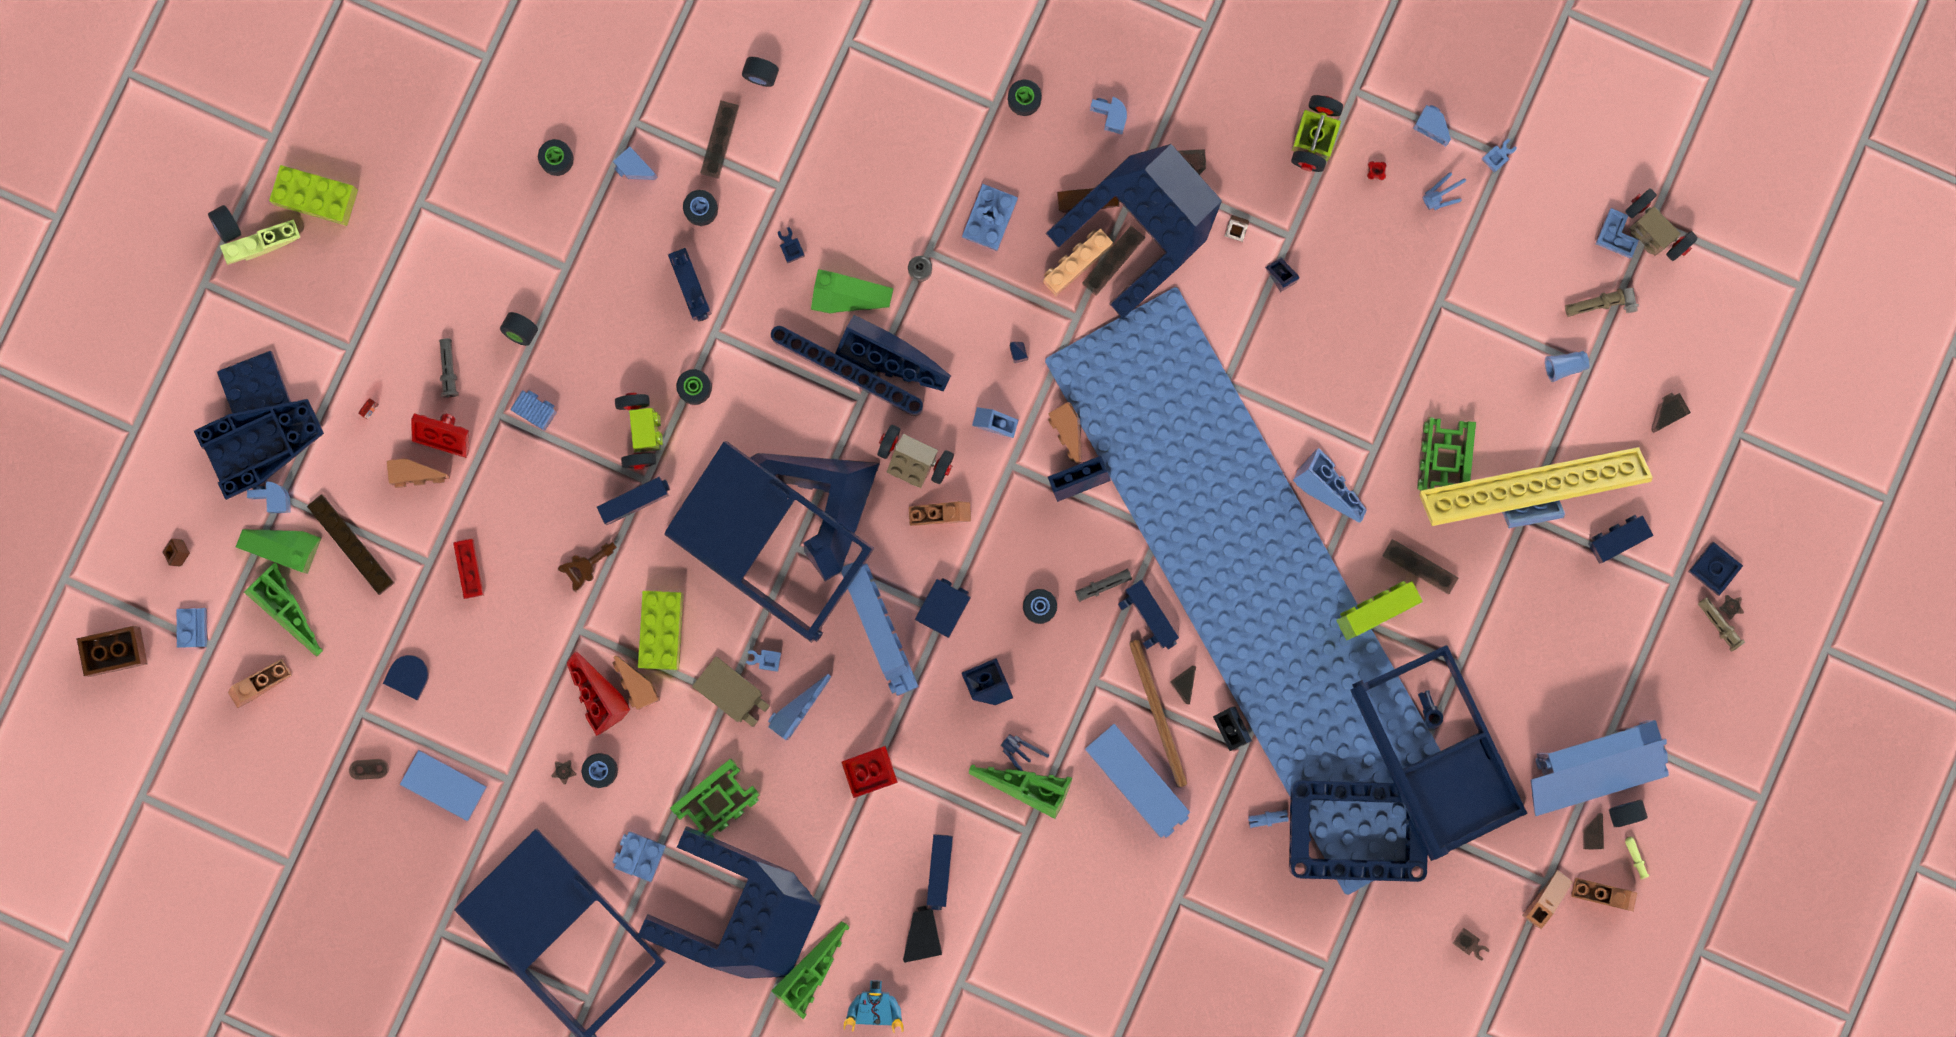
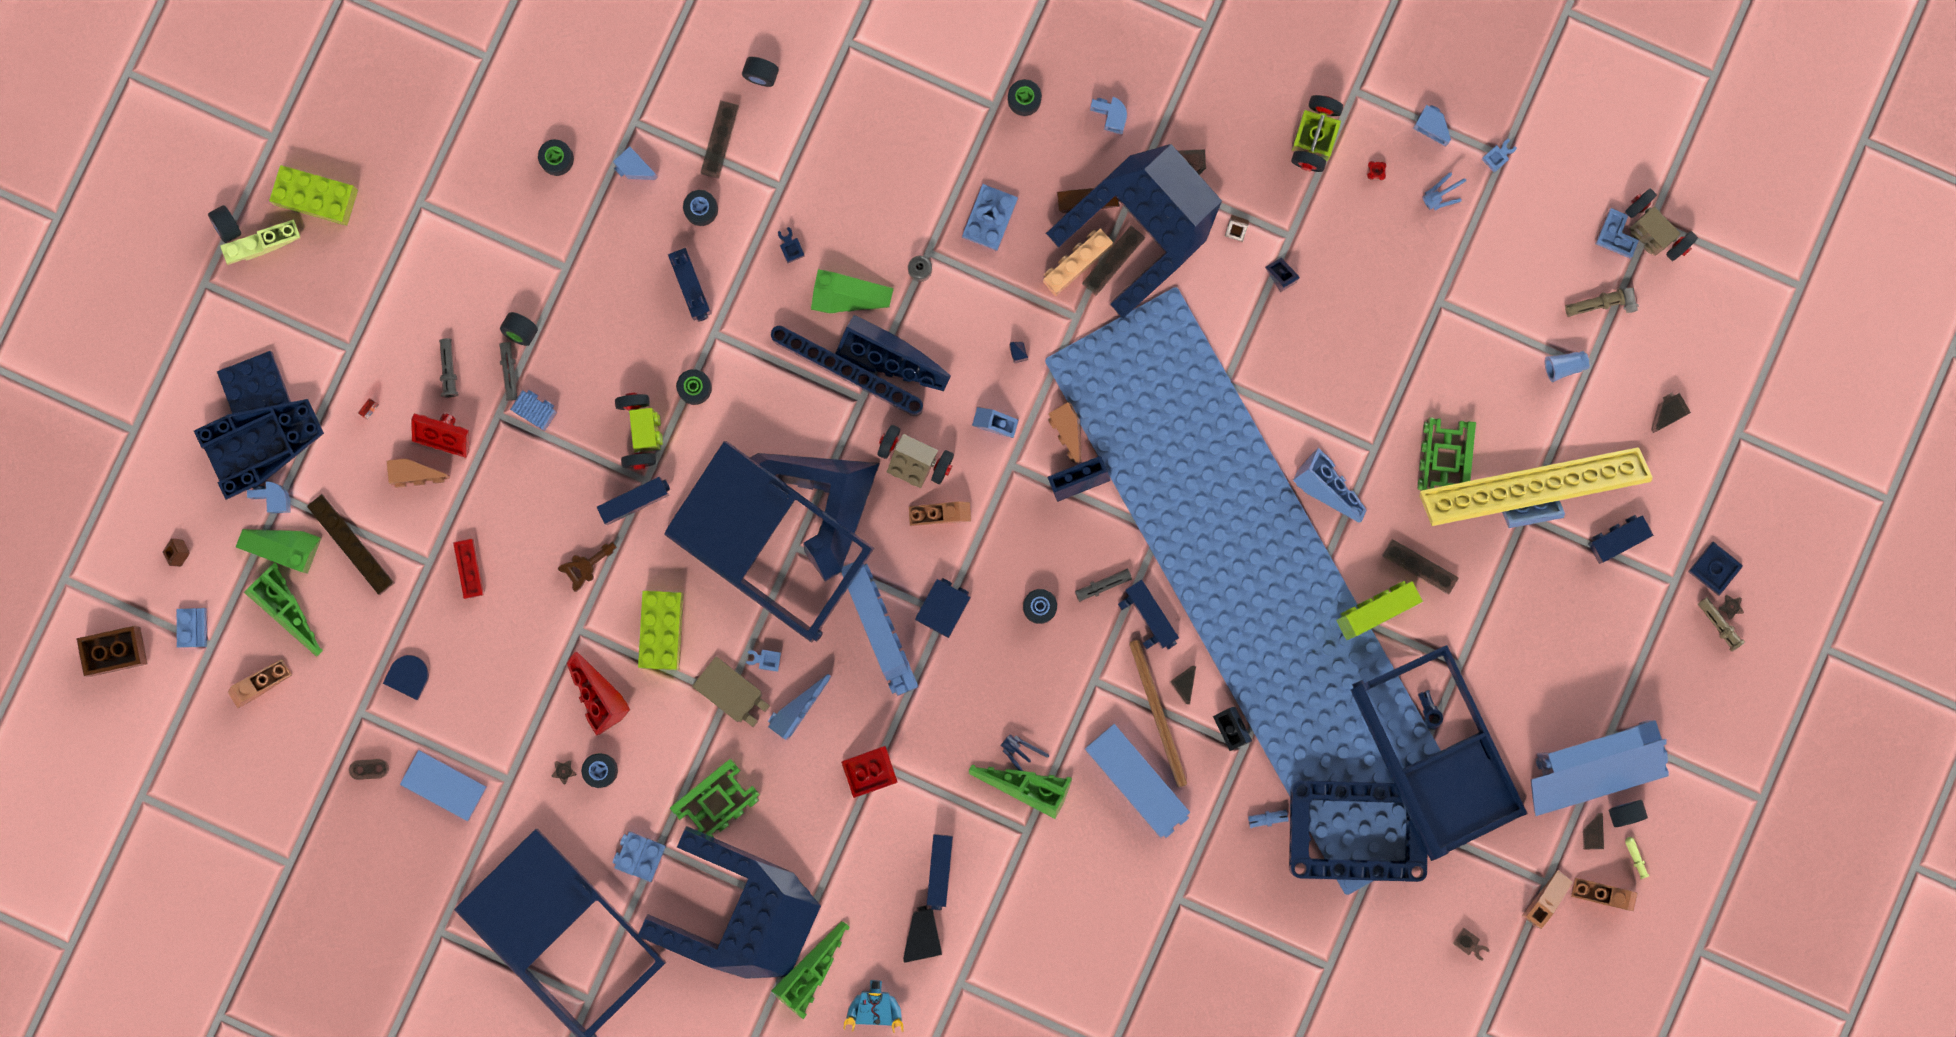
nougat slope [613,656,660,710] -> none
dark blue slope [961,658,1013,705] -> none
none -> dark grey pin [499,342,518,401]

